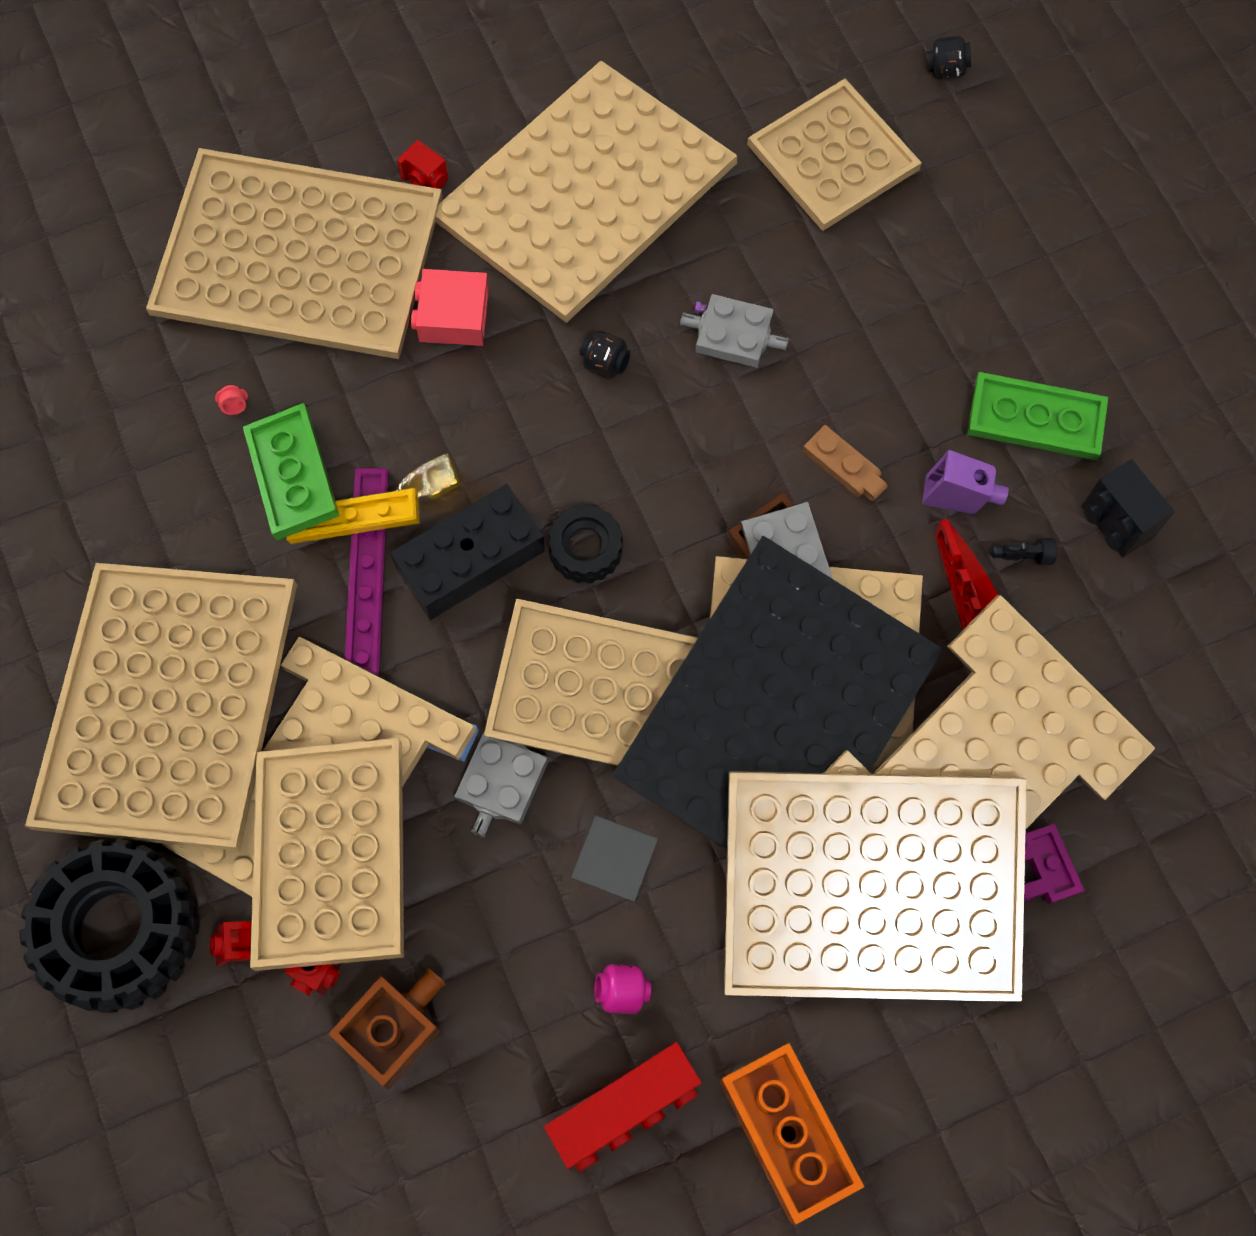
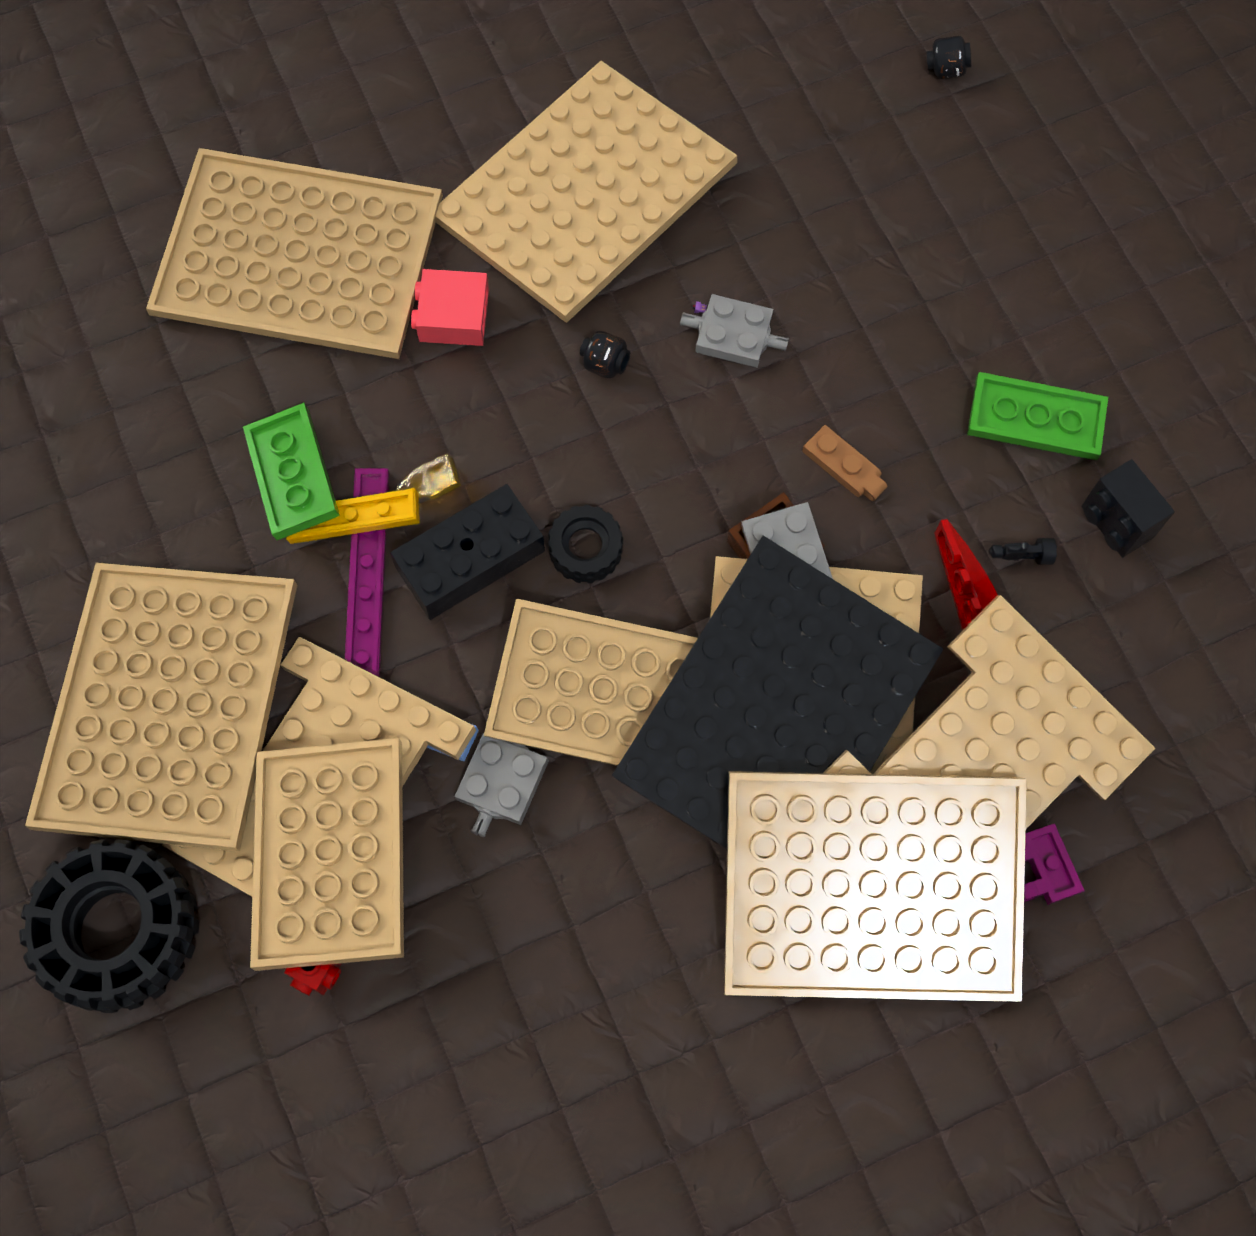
red bracket [210,921,252,966] -> none
coral plate [215,385,248,415] -> none
dark orange brick [328,968,446,1090] -> none
red brick [397,140,448,189] -> none
red brick [543,1042,702,1173] -> none
dark grey sticker [571,815,658,902] -> none
dark pink head [594,964,651,1014] -> none
orange brick [719,1043,864,1225] -> none
tan plate [747,79,922,231] -> none
medium lavender torso [922,450,1009,514] -> none

